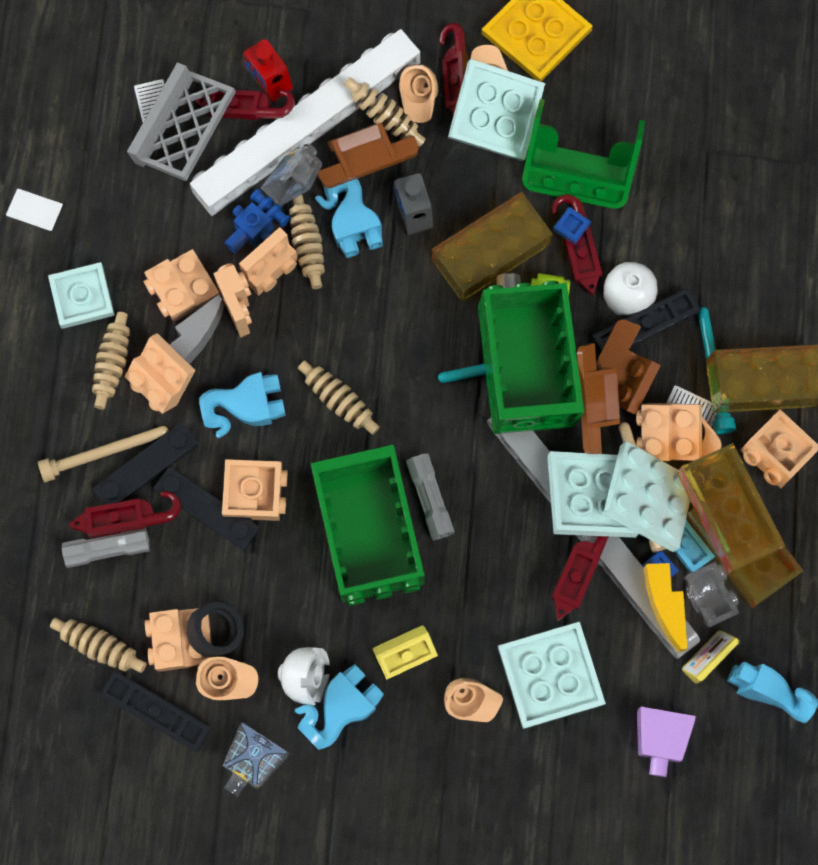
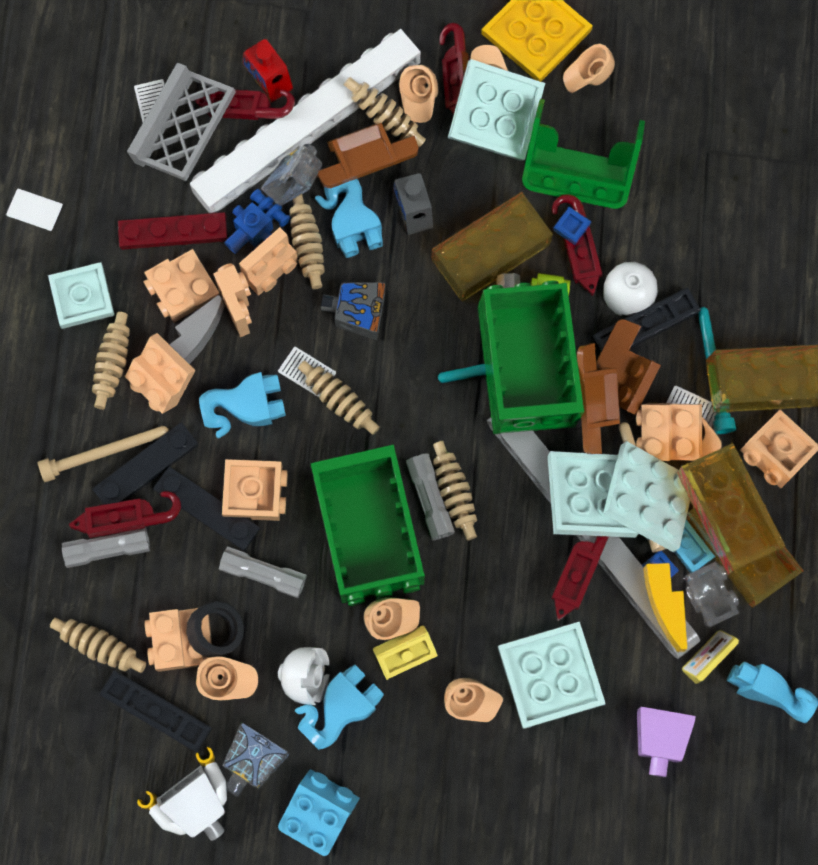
none -> dark red plate [118,212,228,250]
none -> torso [137,747,227,841]
none -> light grey axle [219,546,307,598]
none -> white sticker [278,347,336,397]
none -> medium azure bracket [278,769,360,856]
none -> torso [321,282,386,340]
none -> light nougat cap [364,597,420,640]
none -> tan piece [433,441,477,540]
none -> light nougat cap [563,44,615,93]

